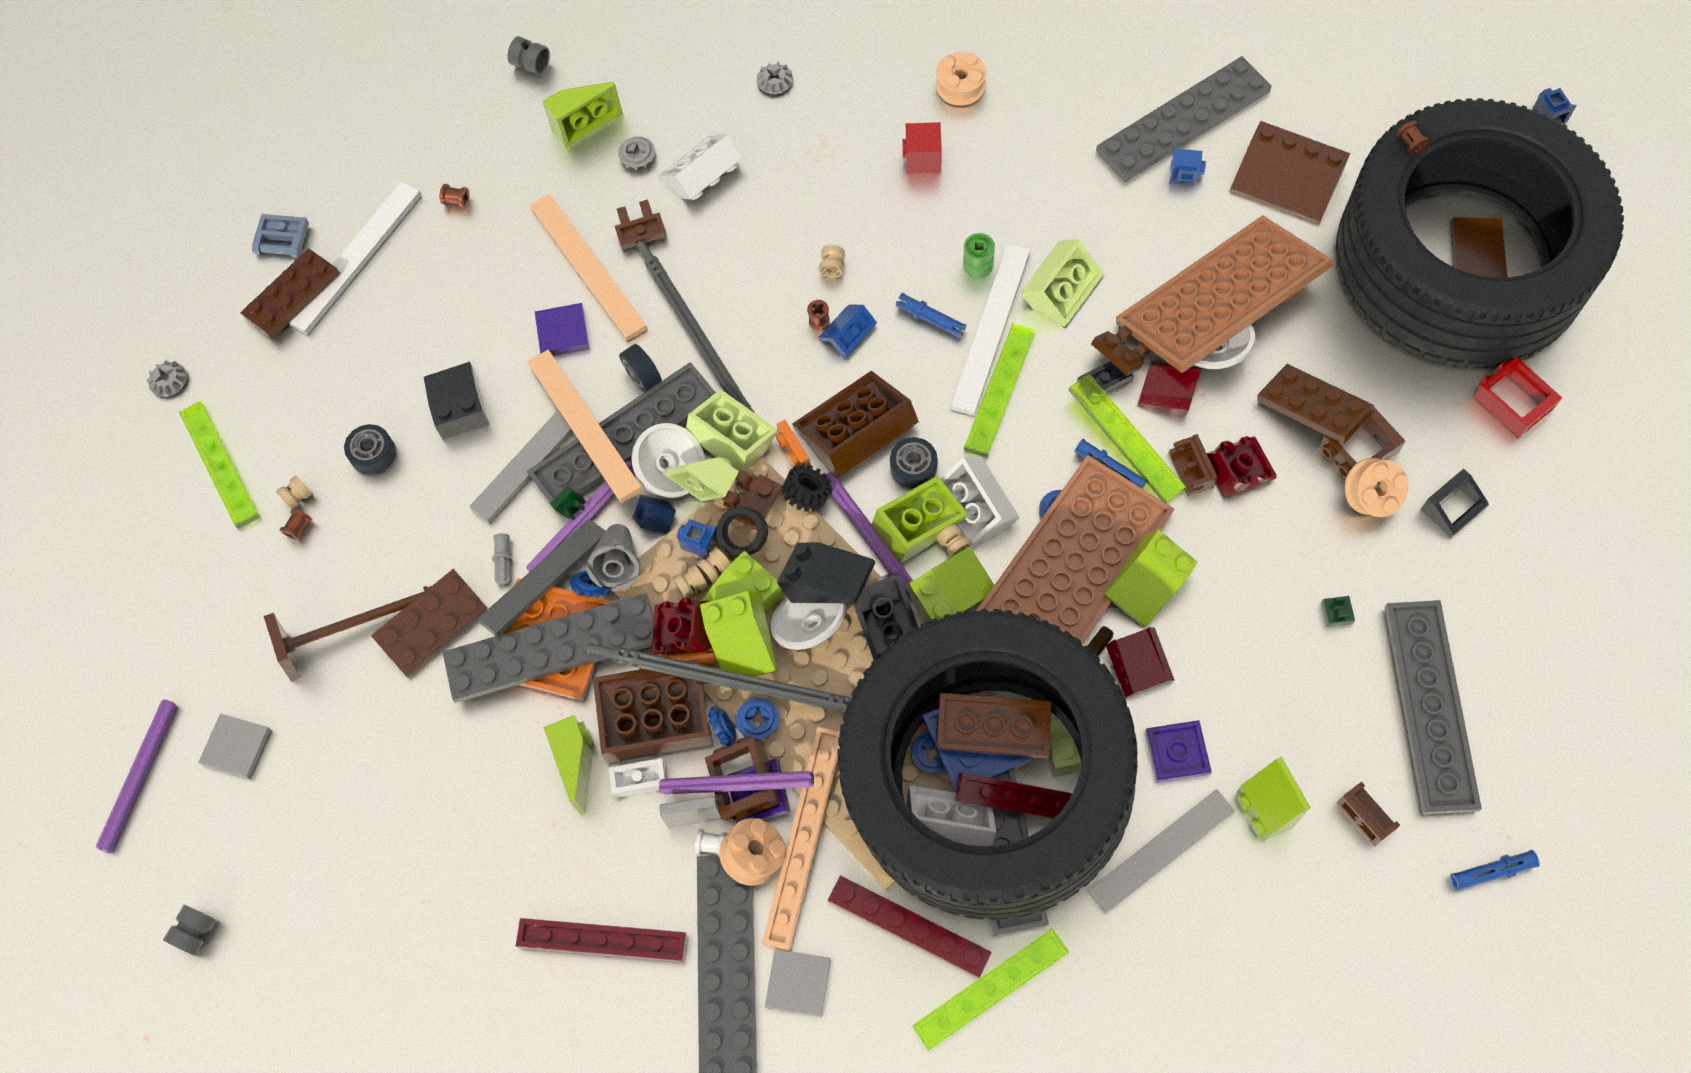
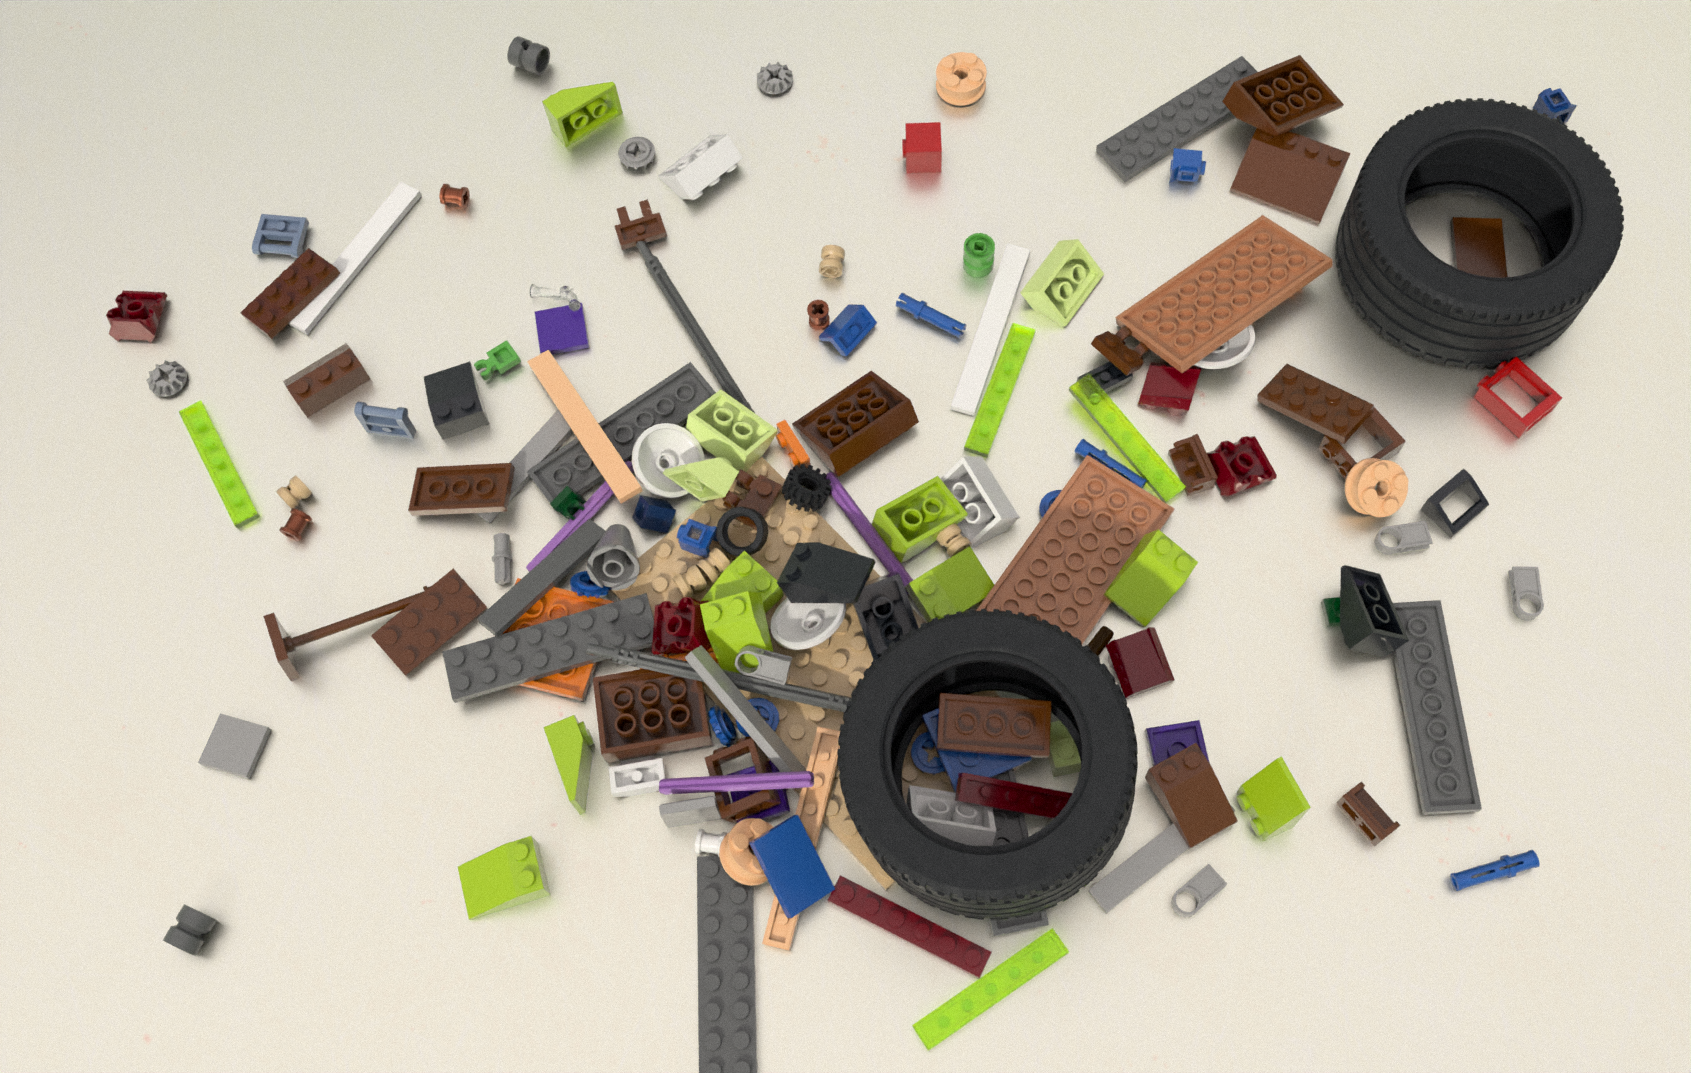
medium lavender axle [96,699,176,853] -> none
wheel [344,424,396,474] -> none
dark red plate [515,918,687,963] -> none
light nougat tile [530,194,647,341] -> none
black wheel [619,344,662,392] -> none
light grey tile [765,949,831,1017] -> none
wheel [890,437,938,488] -> none
copper bush [1396,121,1430,156] -> none
none -> dark red slope [106,290,167,343]
none -> reddish brown slope [283,343,371,418]
none -> sand blue plate [354,402,416,439]
none -> reddish brown plate [408,463,515,516]
none -> lime slope [458,836,551,920]
none -> bright green plate [474,340,521,380]
none -> clear piece [530,284,581,311]
none -> light grey tile [685,645,806,772]
none -> light grey piece [735,646,792,685]
none -> blue tile [749,815,835,918]
none -> reddish brown slope [1145,743,1238,849]
none -> light grey piece [1171,864,1227,917]
none -> reddish brown slope [1222,55,1344,136]
none -> black slope [1340,565,1409,657]
none -> light grey piece [1374,521,1433,555]
none -> light grey piece [1508,566,1544,621]

